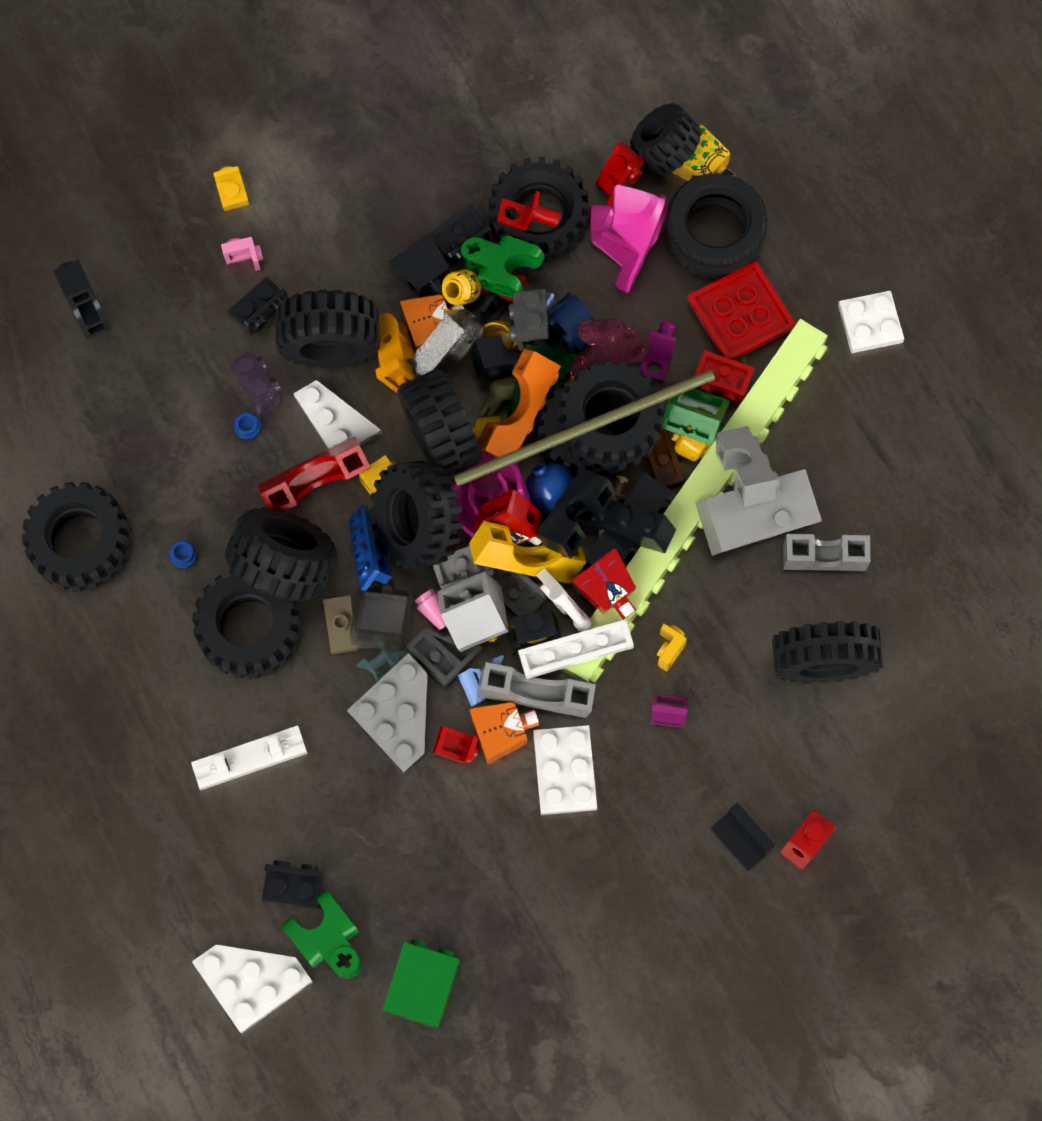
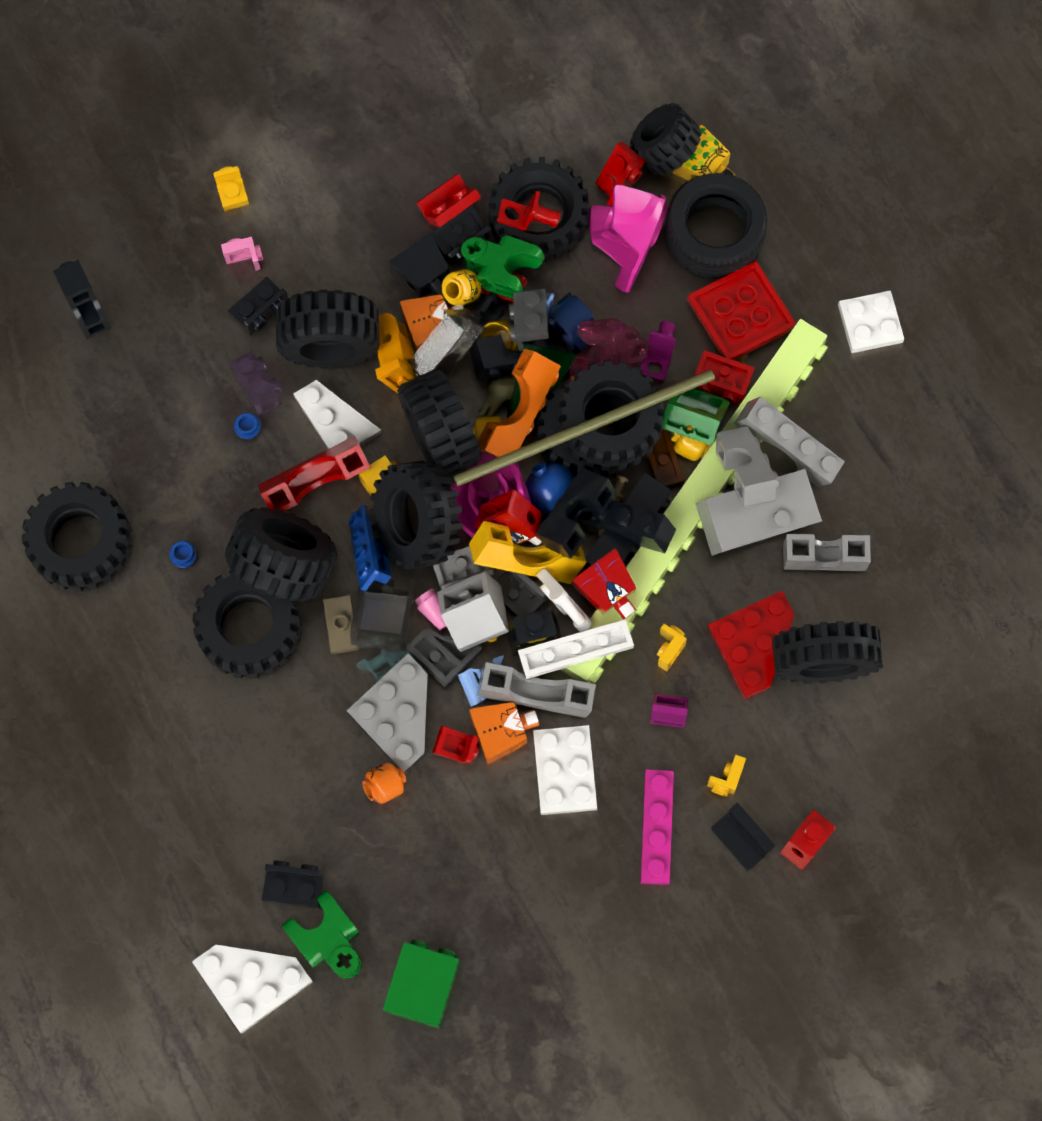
white hinge [191,725,308,790] -> none
none -> orange head [362,762,406,804]
none -> red bracket [417,174,481,228]
none -> dark pink plate [641,770,674,885]
none -> yellow bracket [707,755,746,796]
none -> red plate [708,590,795,700]
none -> light grey arch [734,397,845,487]

